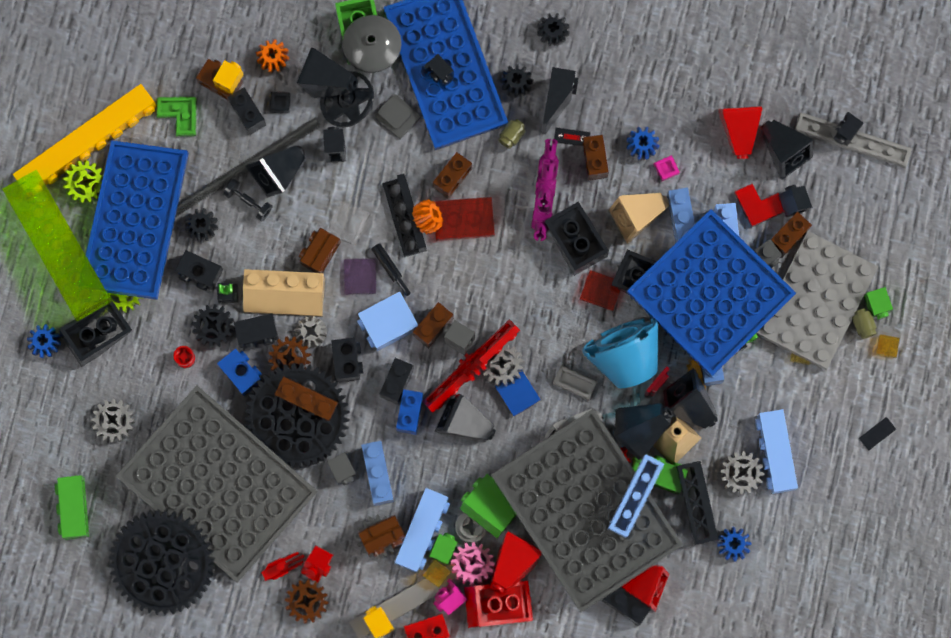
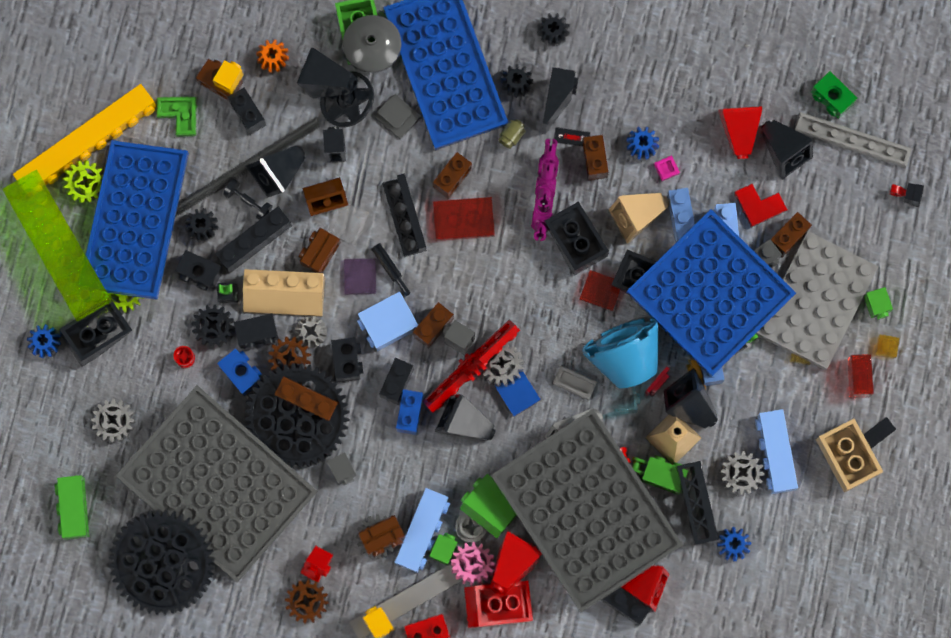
red piece [261,552,305,581] -> none
black tile [270,92,291,113] -> none
medium blue brick [361,441,394,506] -> none
orange gear [412,199,443,234] -> none
black brick [423,54,454,86] -> none
clear yellow plate [423,560,451,588] -> none
dark pink brick [433,579,467,615] -> none
light blue brick [607,455,664,538] -> none
black slope [614,403,673,461] -> none
black brick [778,185,813,217] -> none
black brick [834,112,864,146] -> none
olive brick [852,308,877,339] -> none
none -> black brick [215,206,292,273]
none -> reddish brown brick [302,177,348,216]
none -> green brick [811,71,858,119]
none -> tan brick [816,419,883,493]
none -> clear red brick [847,354,874,398]
none -> black piece [890,183,924,207]

